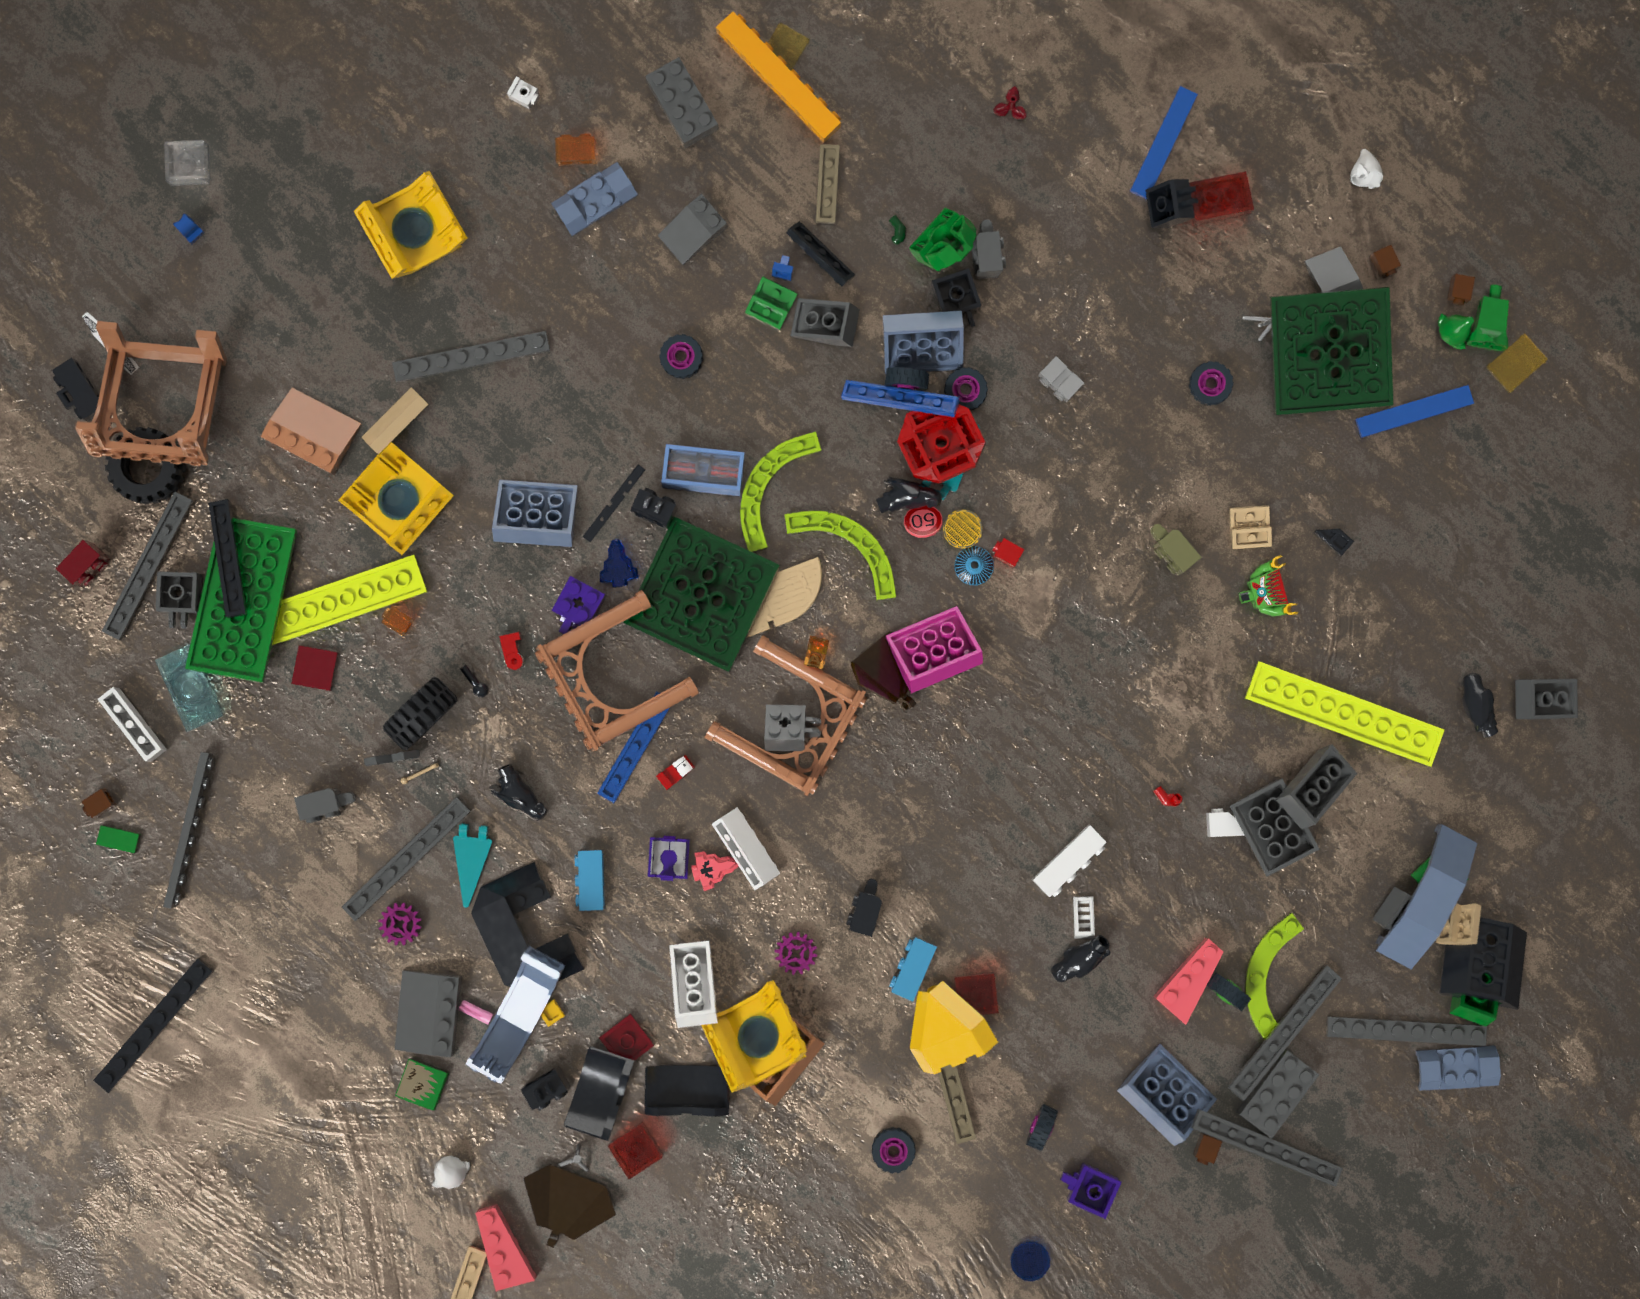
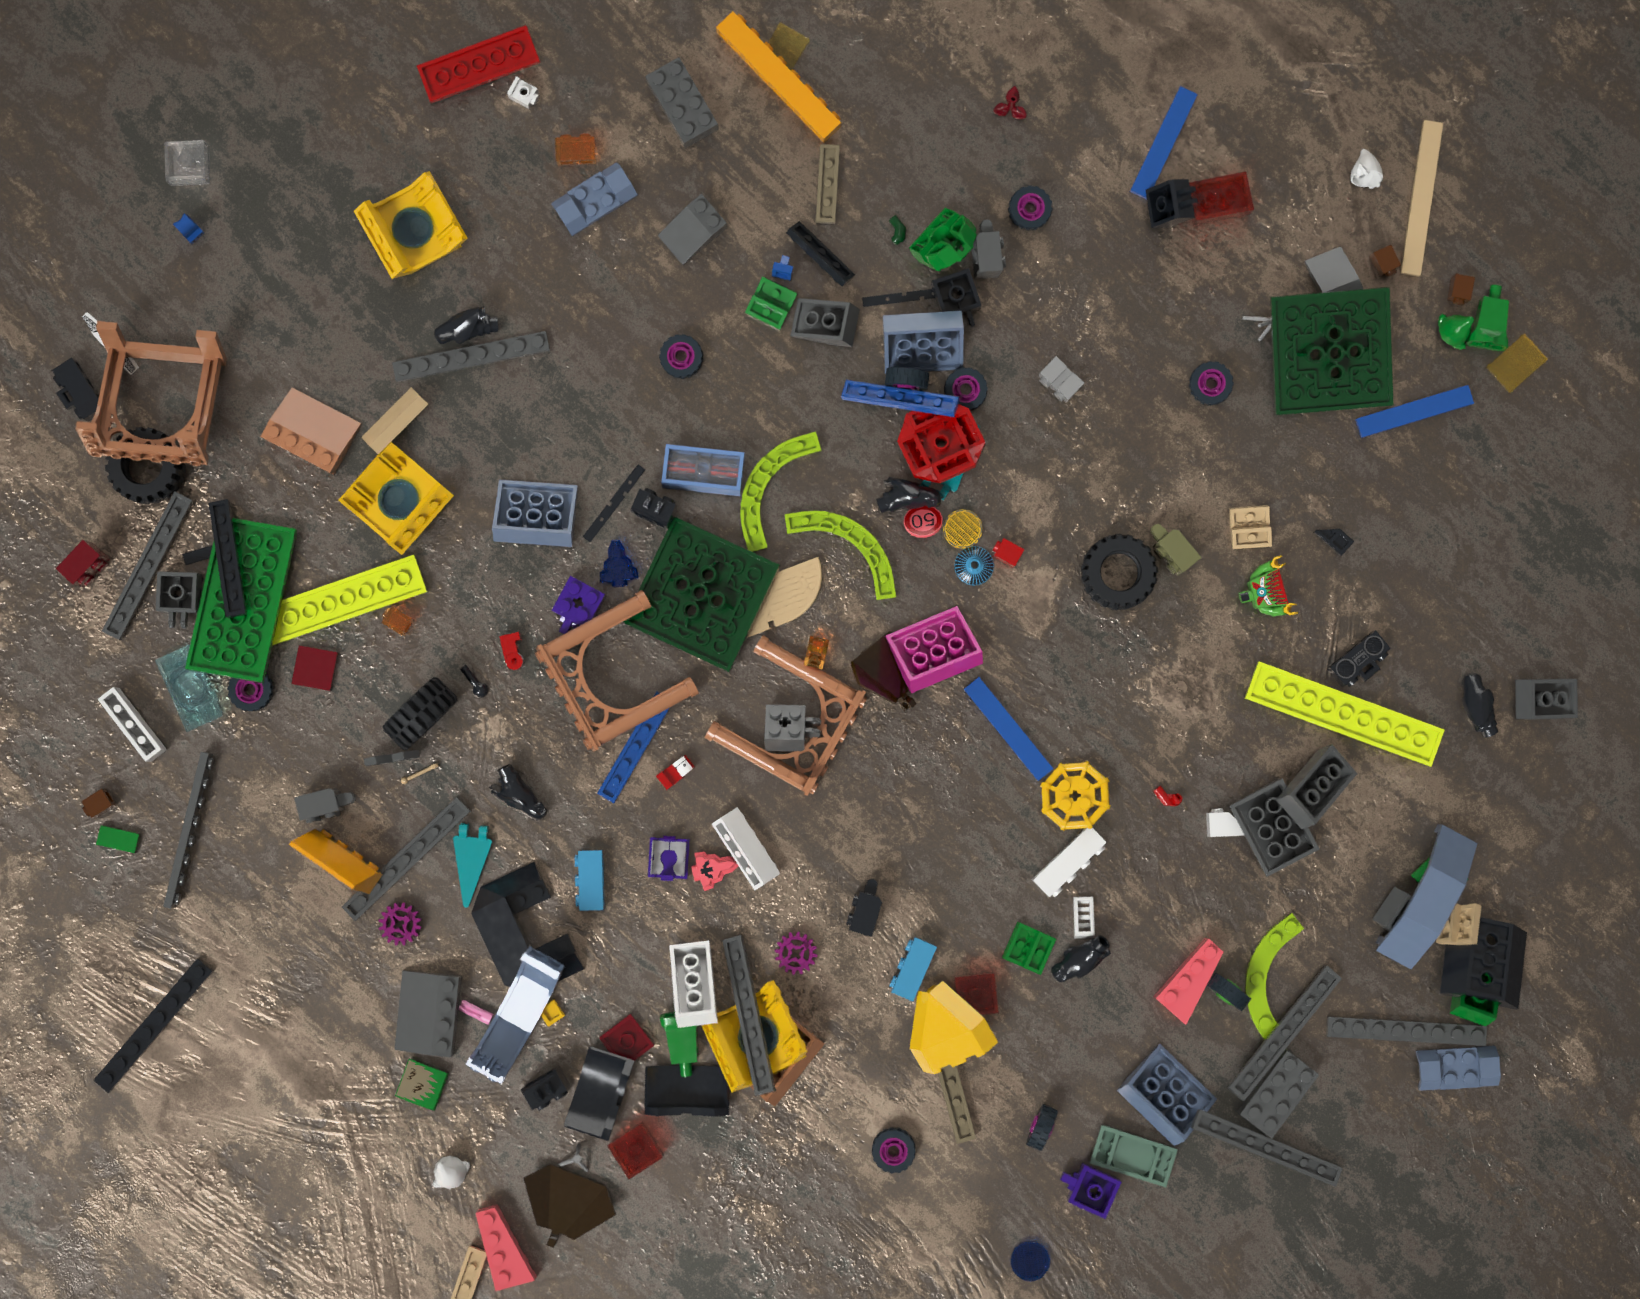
reddish brown brick [1193,1132,1222,1165] -> none
none -> black window [182,545,213,565]
none -> black wheel [227,673,274,711]
none -> light orange slope [289,829,383,894]
none -> red plate [417,25,540,104]
none -> black animal [434,306,498,344]
none -> green piece [660,1011,699,1077]
none -> dark grey plate [722,935,776,1096]
none -> black piece [862,289,954,307]
none -> blue tile [963,677,1053,781]
none -> green slope [1002,921,1056,975]
none -> black wheel [1008,185,1052,231]
none -> yellow plate [1040,761,1111,831]
none -> black tyre [1081,534,1158,610]
none -> sand green slope [1090,1125,1178,1188]
none -> black piece [1327,630,1391,687]
none -> tan tile [1400,120,1443,277]

